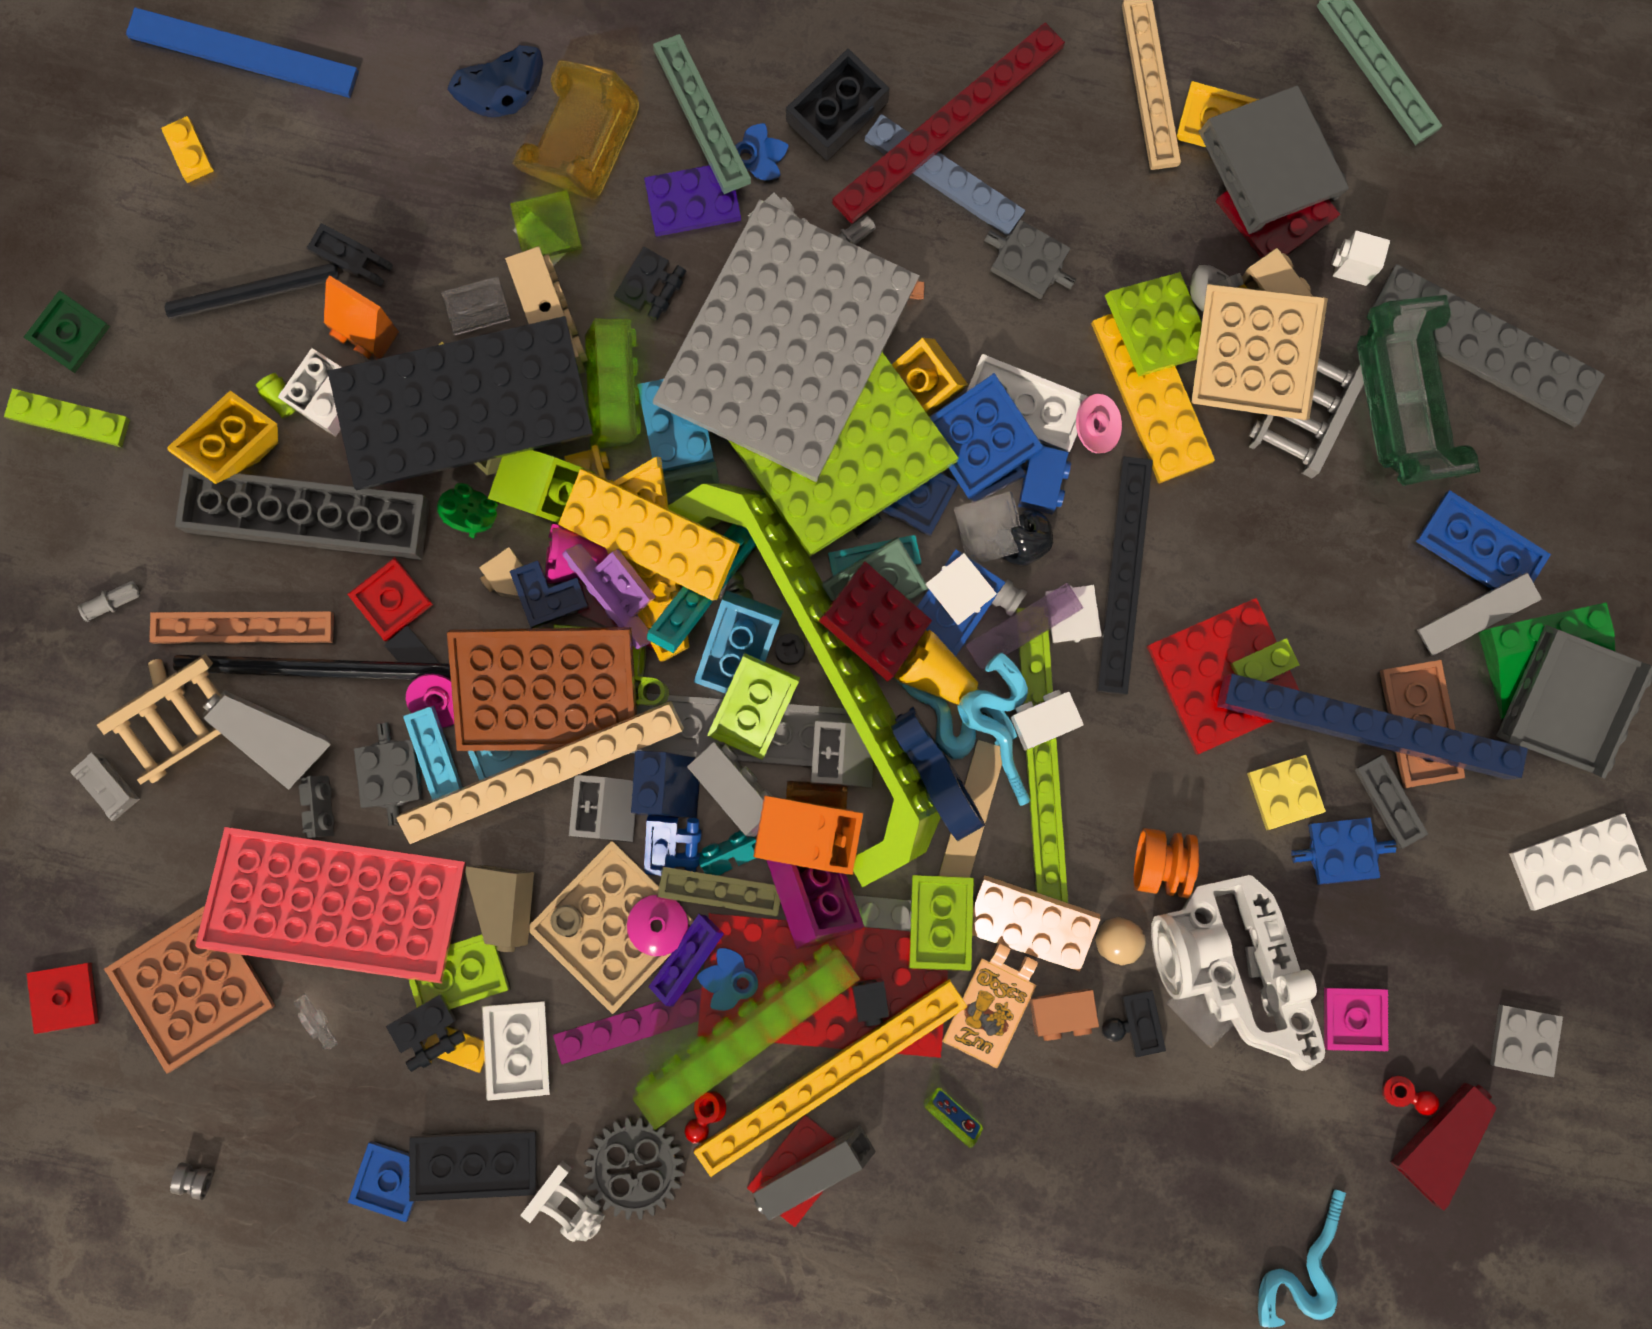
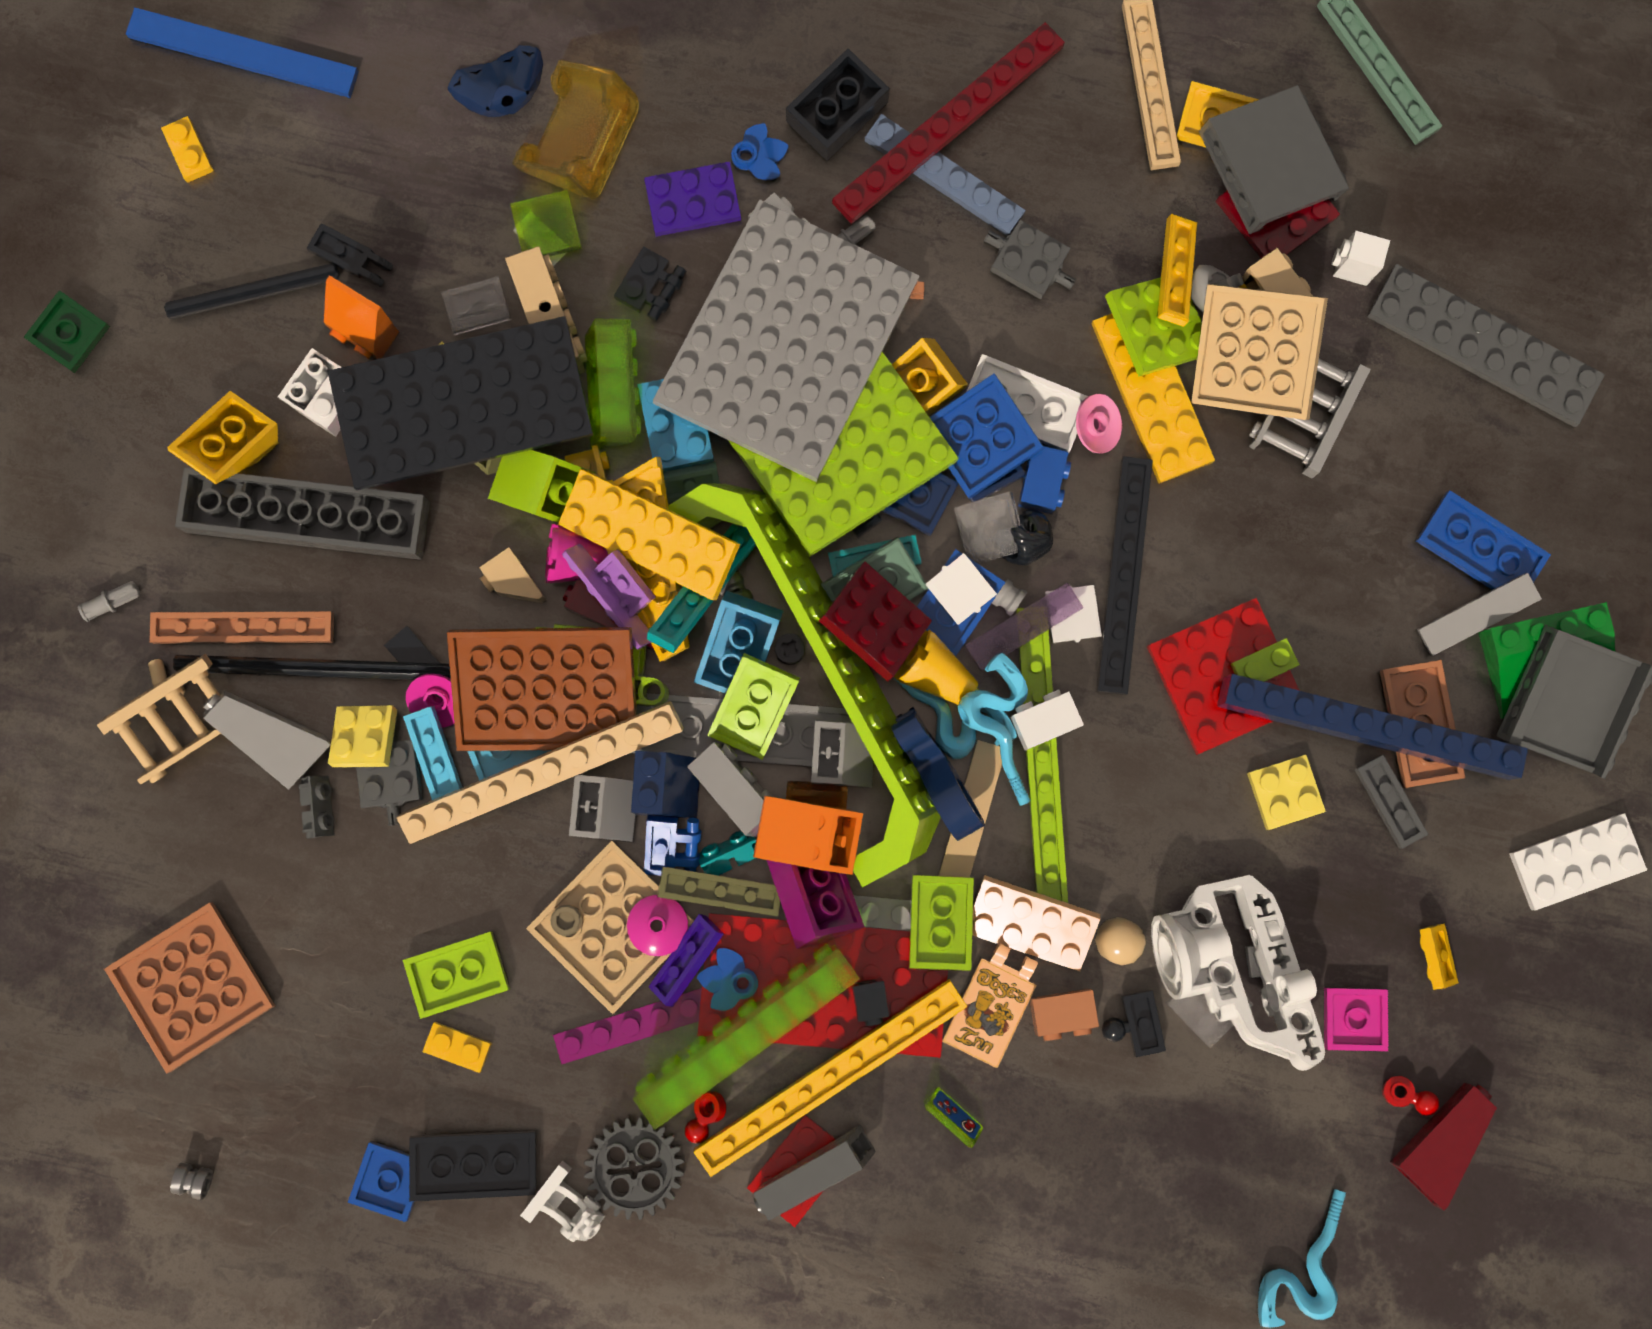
lime plate [4,388,130,447] -> none
red plate [26,963,99,1034] -> none
light grey hinge [70,752,140,821] -> none
coral plate [195,827,466,984] -> none
lime cone [255,373,296,419] -> none
clear plate [294,993,338,1050] -> none
red plate [347,557,433,641] -> none
black plate [386,994,466,1072] -> none
green plate [437,483,498,539] -> none
dark tan slope [465,865,534,952] -> none
white plate [482,1001,550,1101] -> none
dark blue plate [510,560,589,628] -> none
sand green plate [653,34,751,194] -> none
orange wheel [1133,828,1199,898] -> none
blue plate [1291,818,1396,885] -> none
clear green windscreen [1357,295,1480,486] -> none
light grey plate [1490,1005,1563,1077] -> none
none -> light yellow plate [328,705,397,767]
none -> yellow tile [1157,214,1197,327]
none -> yellow plate [1419,923,1459,990]

